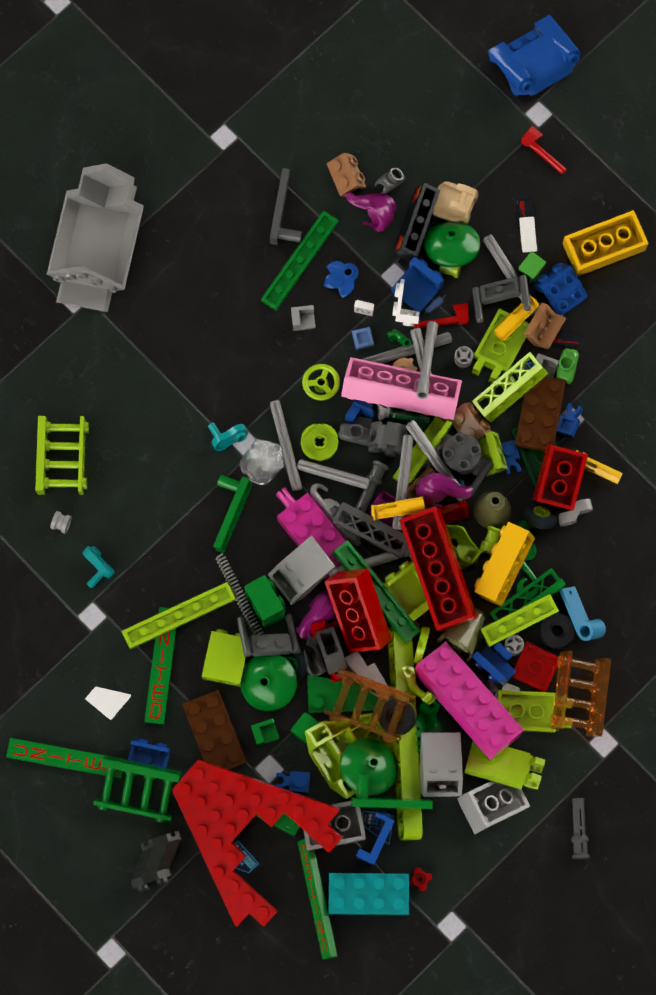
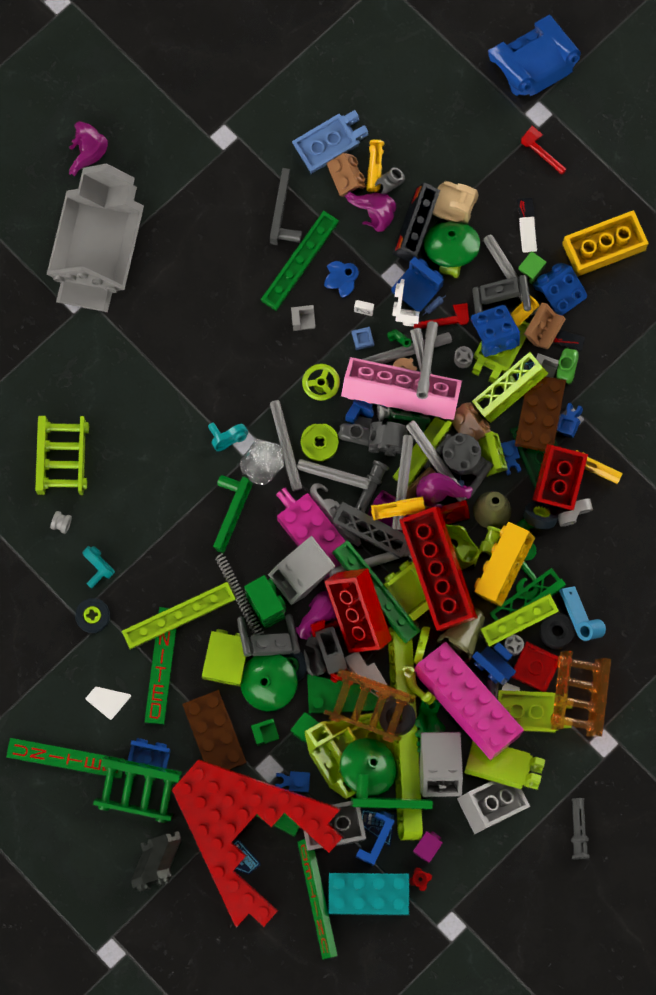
none -> magenta piece [69,121,108,176]
none -> black bush [75,598,110,633]
none -> medium blue tile [292,110,369,174]
none -> yellow piece [366,140,385,192]
none -> magenta brick [413,831,443,864]
none -> blue bracket [471,305,520,357]

